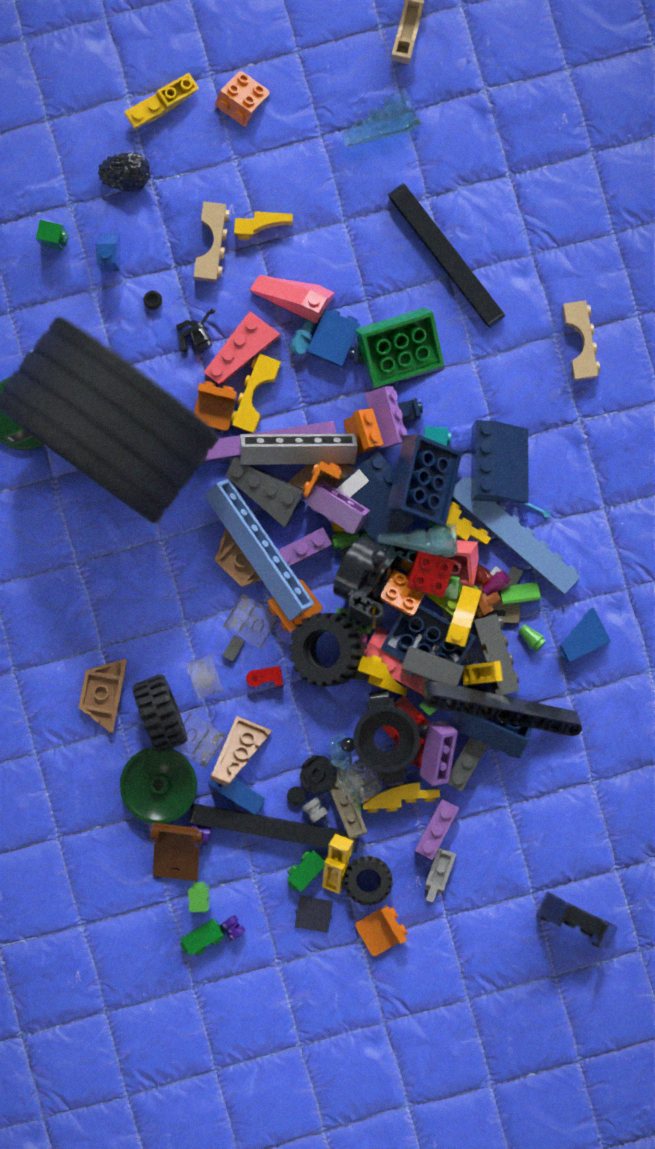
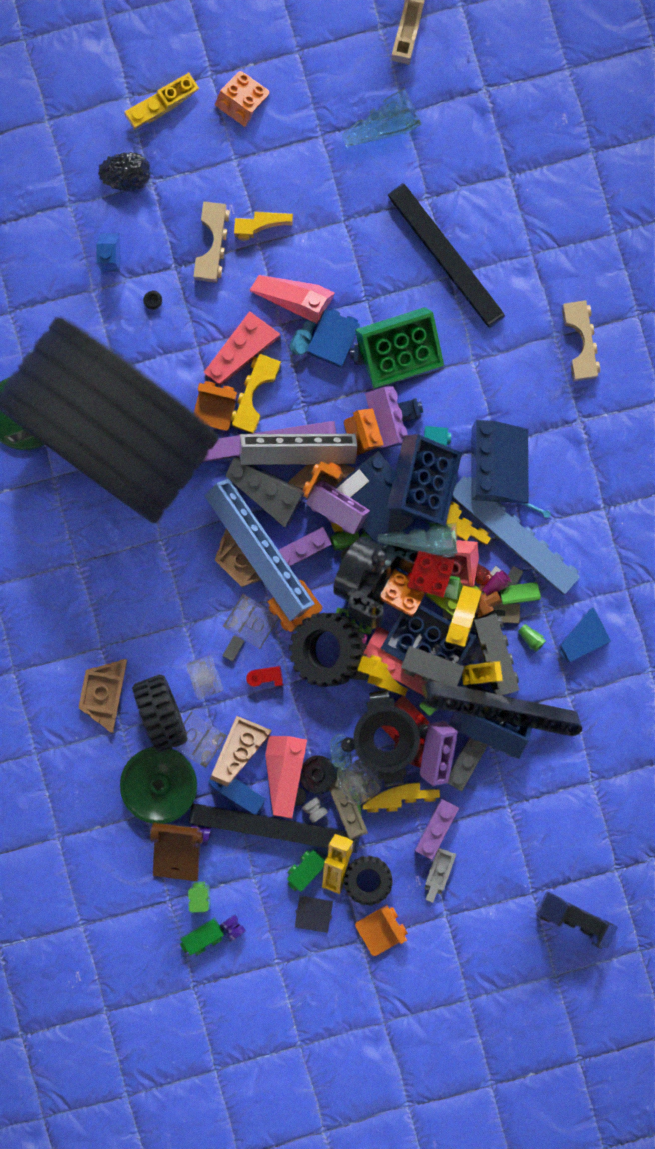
green brick [36,220,69,251] -> none
black piece [176,309,215,353] -> none
none -> coral wedge [265,736,307,819]

